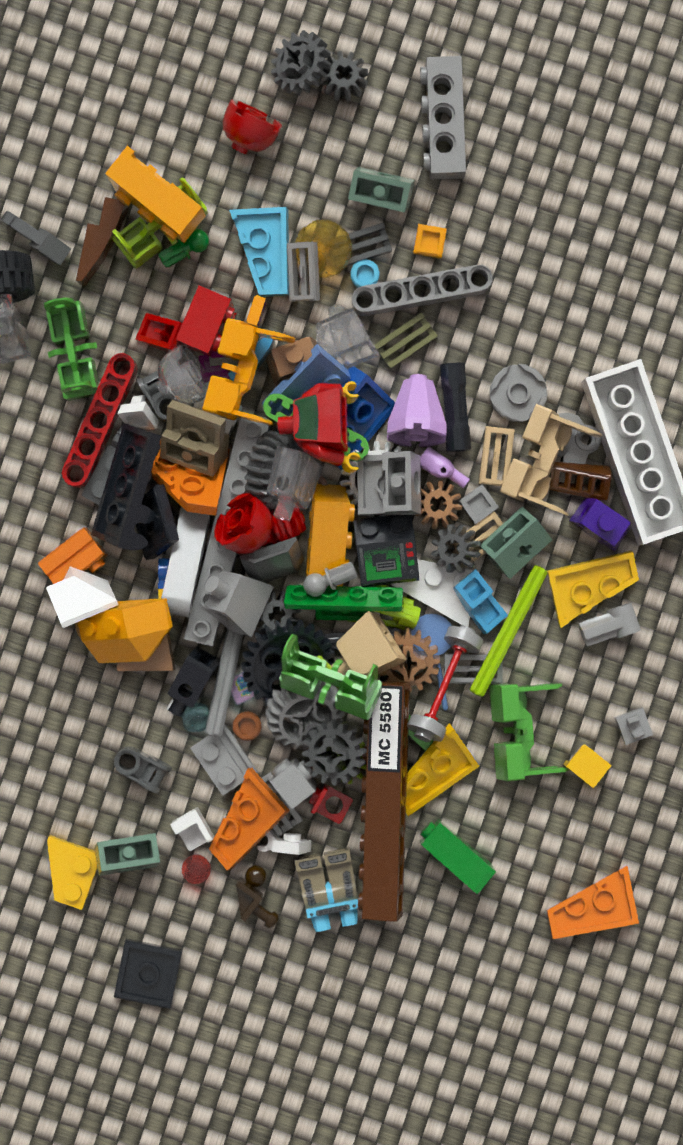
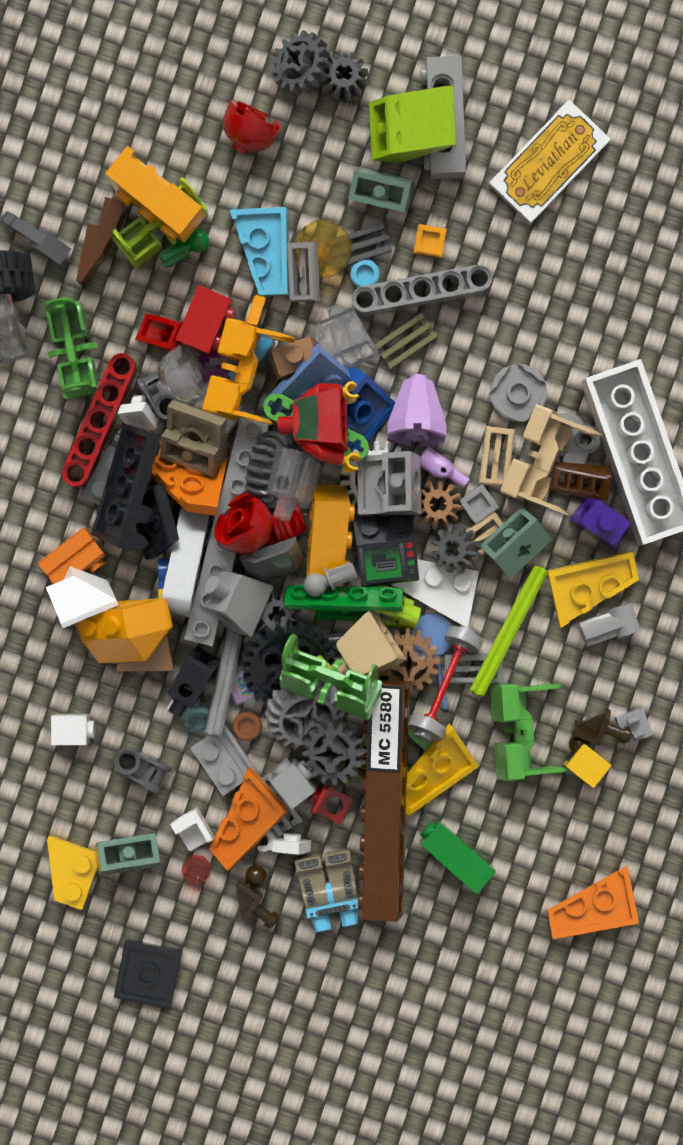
black axle [440,362,471,452] -> none
dark azure slope [453,569,508,634] -> none
none -> white brick [51,714,95,745]
none -> lime slope [369,85,456,164]
none -> tile [489,100,611,224]
none -> dark brown piece [568,708,632,754]

